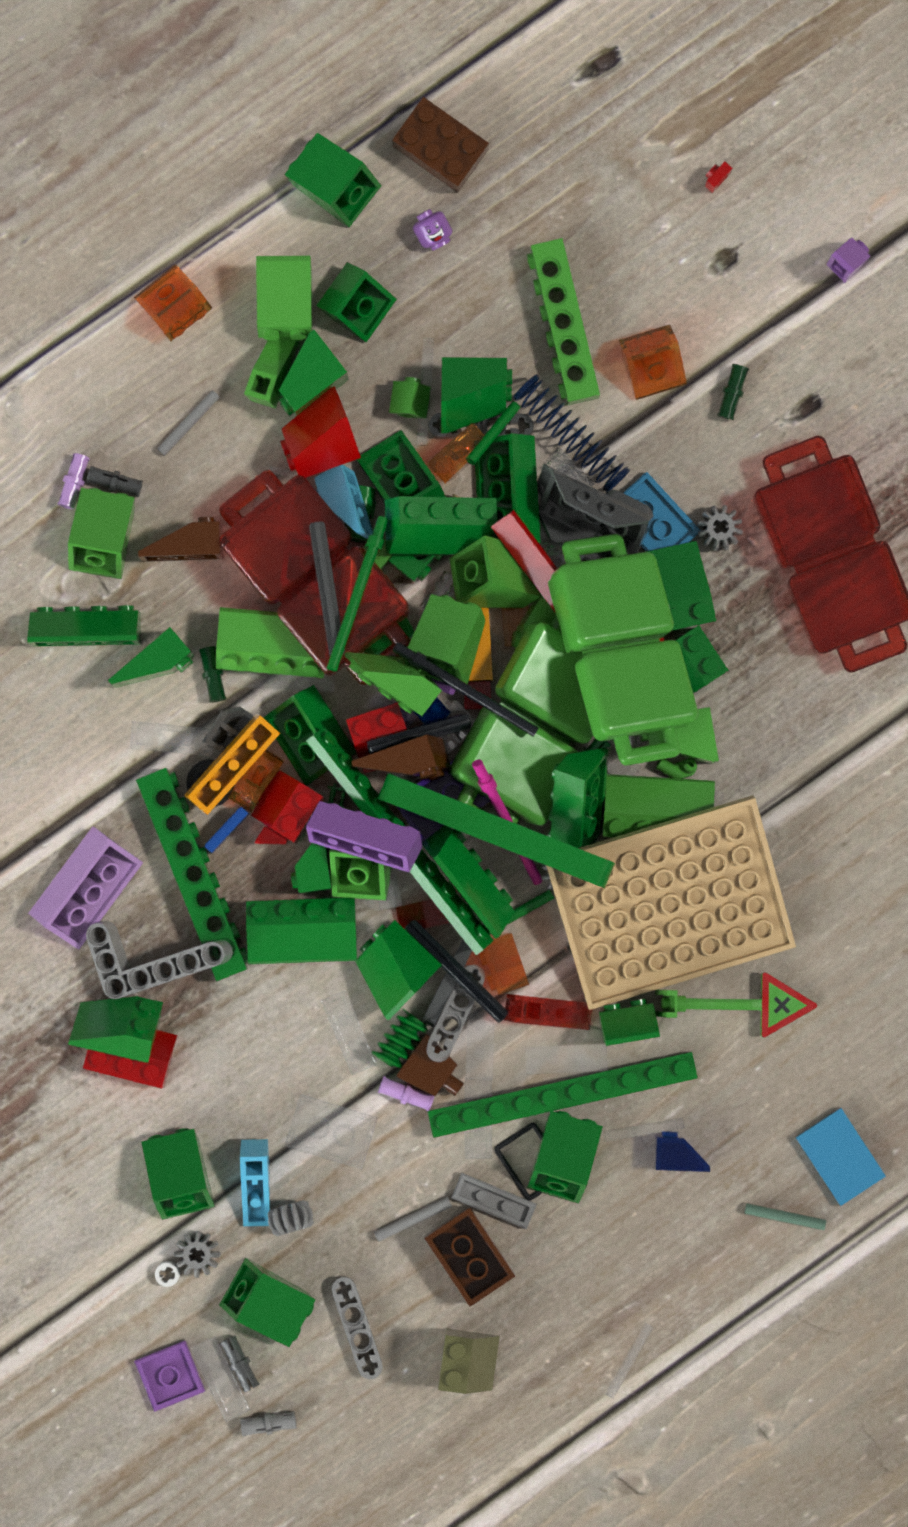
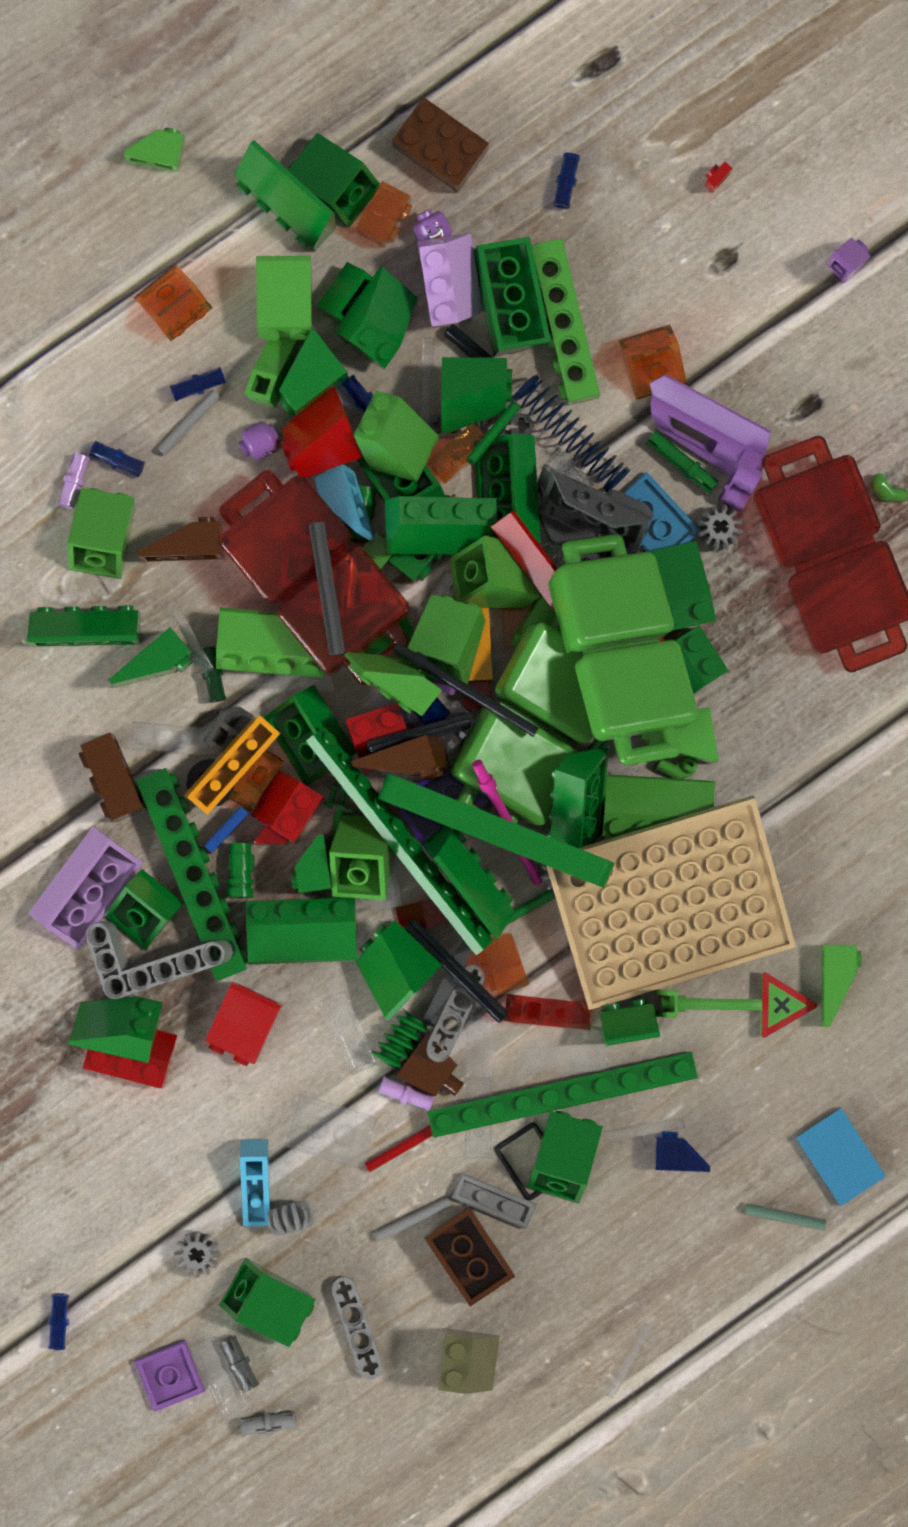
dark grey pin [86,466,143,497] -> none
green slope [141,1128,215,1220] -> none
white bush [155,1261,180,1287] -> none
medium lavender brick [306,801,422,872] -> none
green bar [326,516,388,672] -> none
bright green brick [389,377,431,419] -> none
dark green pin [717,364,749,420] -> none
none -> clear blue pin [48,1293,70,1350]
none -> reddish brown brick [78,732,146,822]
none -> clear blue pin [89,441,146,478]
none -> green slope [104,869,184,951]
none -> bright green slope [124,128,185,172]
none -> clear bar [167,601,214,674]
none -> clear blue pin [170,367,226,402]
none -> red slope [205,982,283,1066]
none -> green axle [227,843,255,899]
none -> green slope [234,139,337,251]
none -> medium lavender head [239,421,280,461]
none -> green slope [334,266,418,369]
none -> clear blue pin [341,374,373,413]
none -> bright green slope [354,390,439,482]
none -> clear orange brick [356,181,413,248]
none -> red bar [365,1125,432,1172]
none -> lavender slope [417,232,483,327]
none -> black axle [444,324,493,358]
none -> green slope [474,237,551,357]
none -> clear blue pin [553,152,580,209]
none -> green pin [646,430,719,494]
none -> medium lavender panel [650,374,771,512]
none -> bright green slope [821,945,862,1027]
none -> bright green arm [870,473,907,502]

